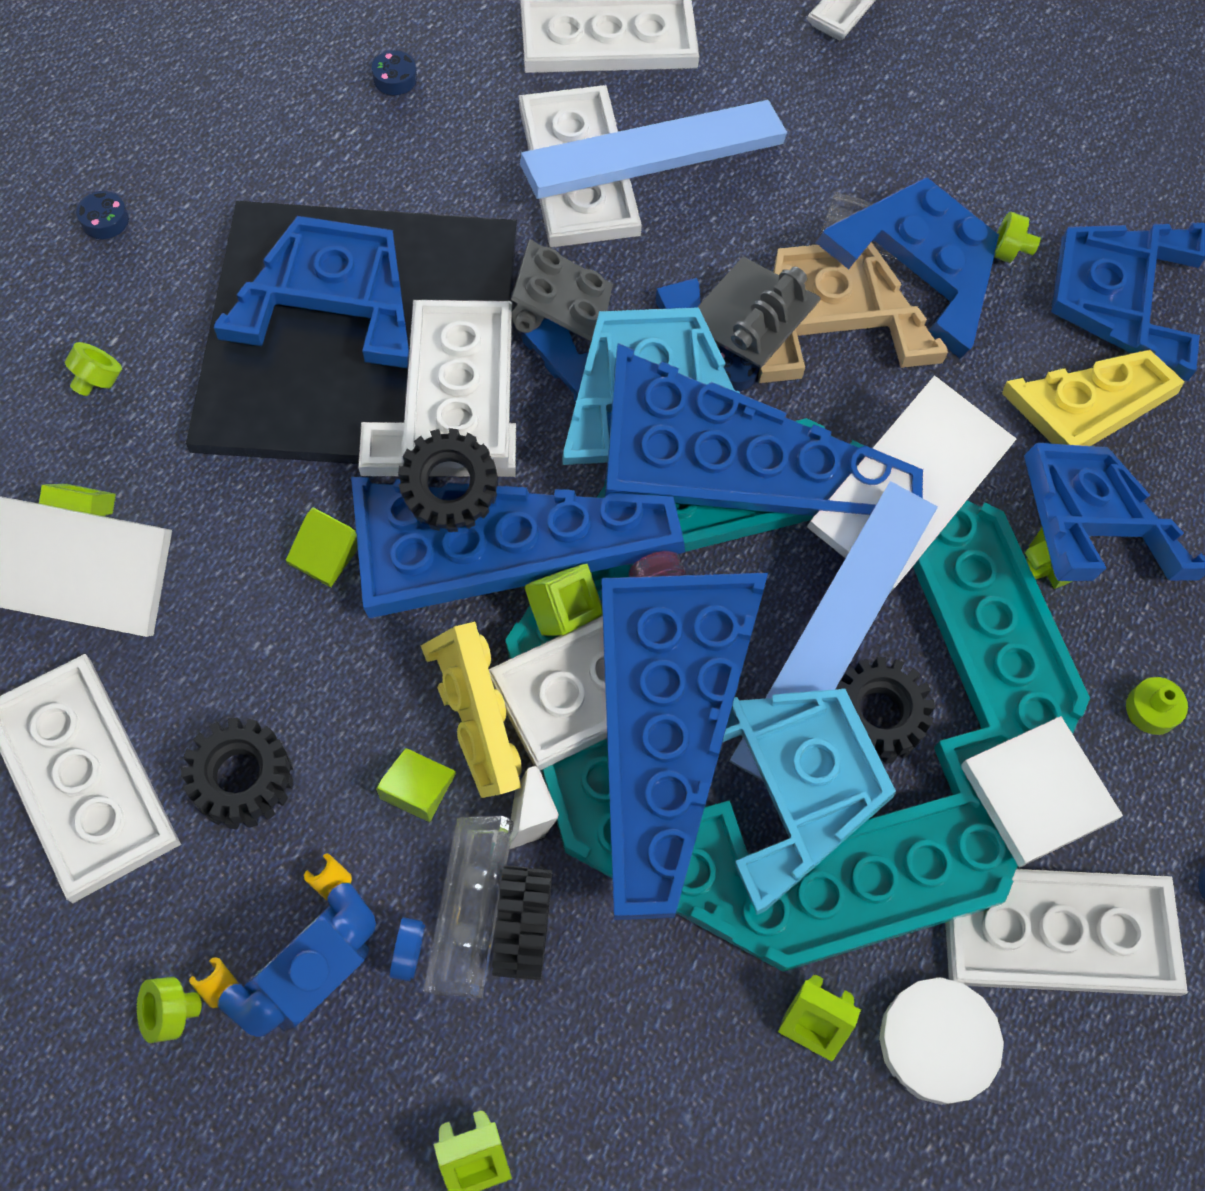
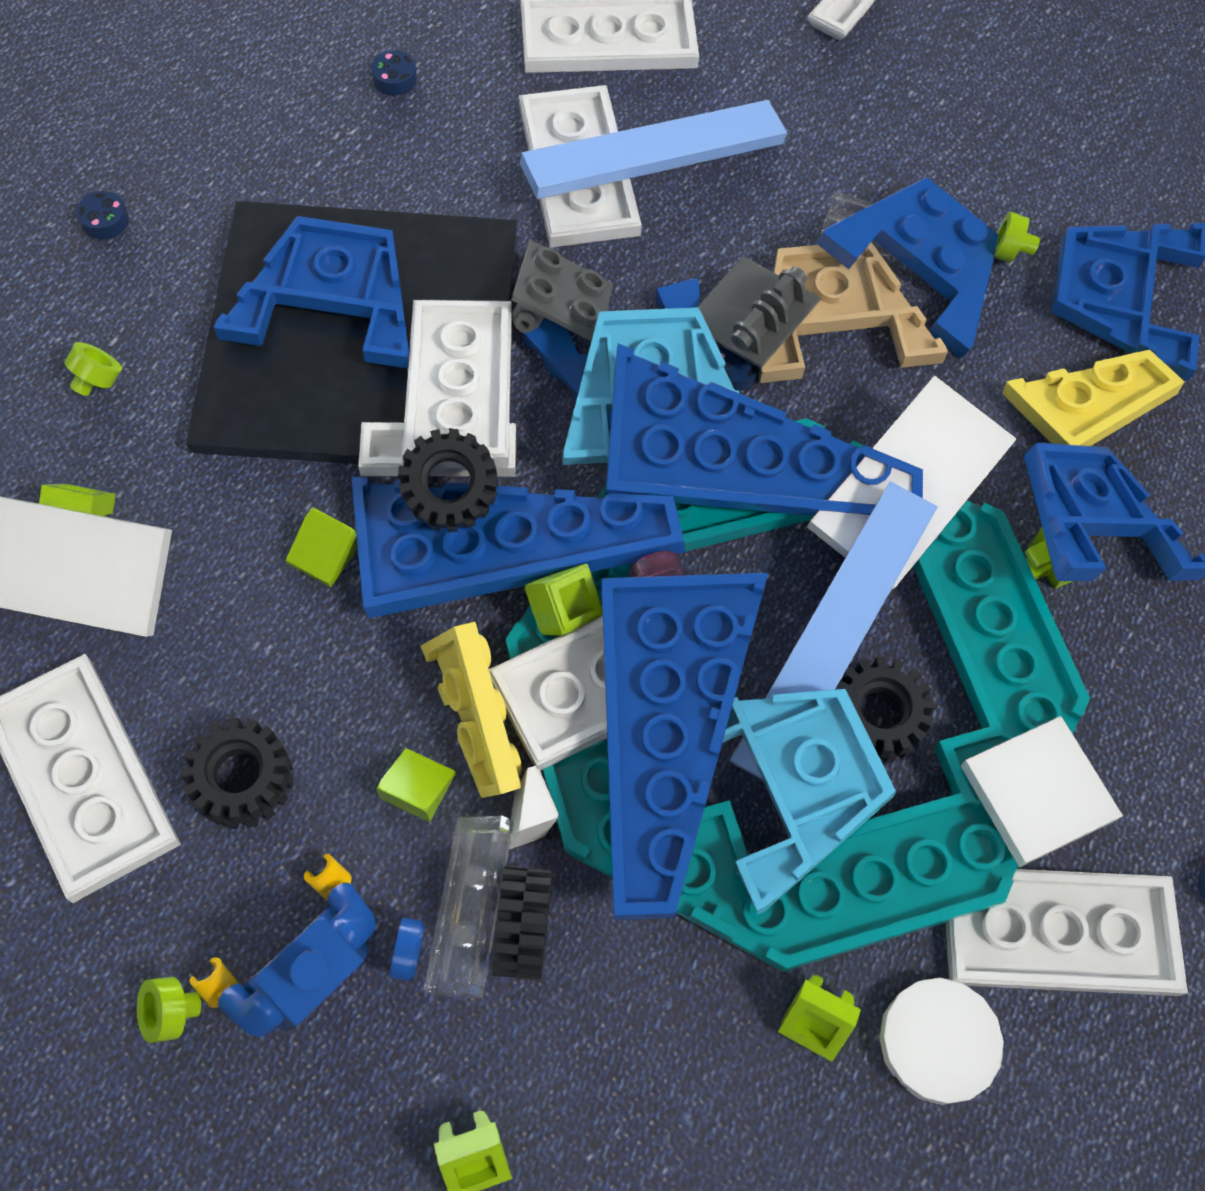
lime tile [1126,677,1188,735] -> none

